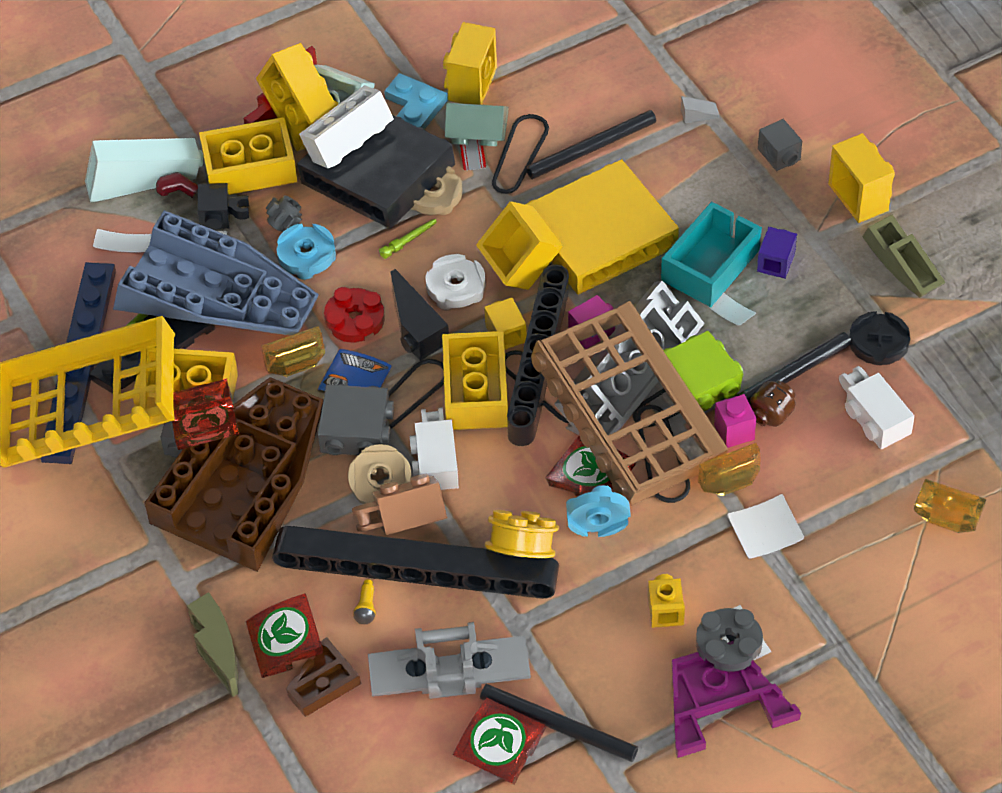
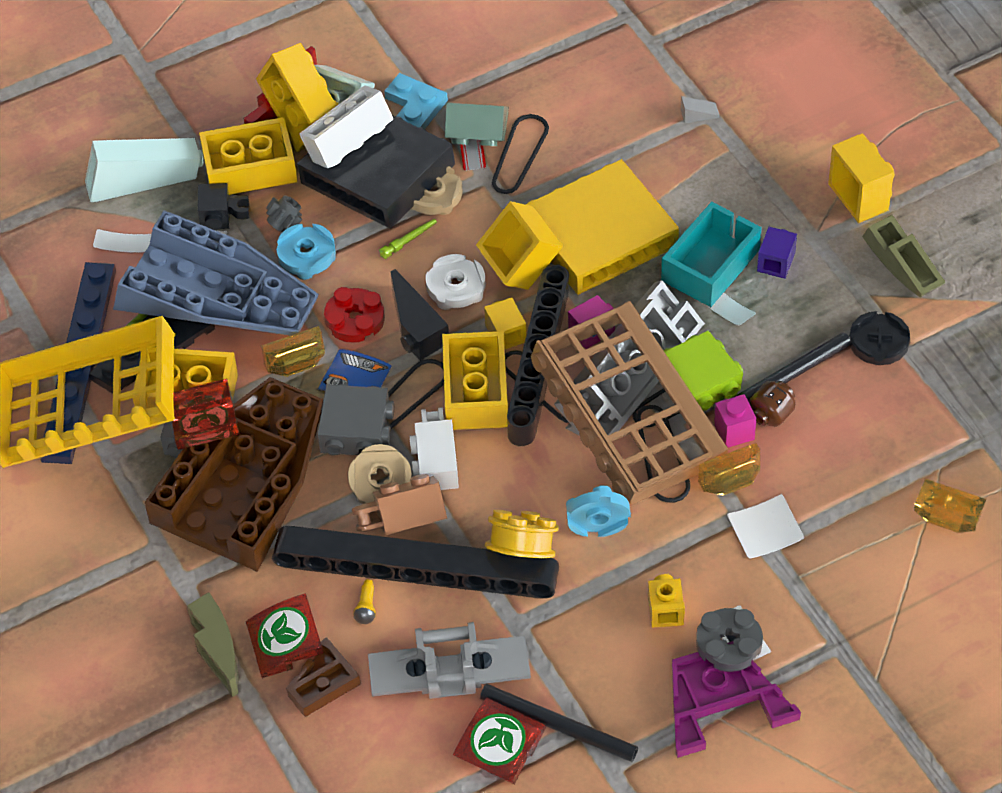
dark red arm [156,172,198,198] -> none
yellow brick [443,22,497,105] -> none
black piece [526,110,656,179] -> none
slope [545,435,636,497] -> none
dark grey brick [758,118,802,171] -> none
white brick [839,366,915,449] -> none

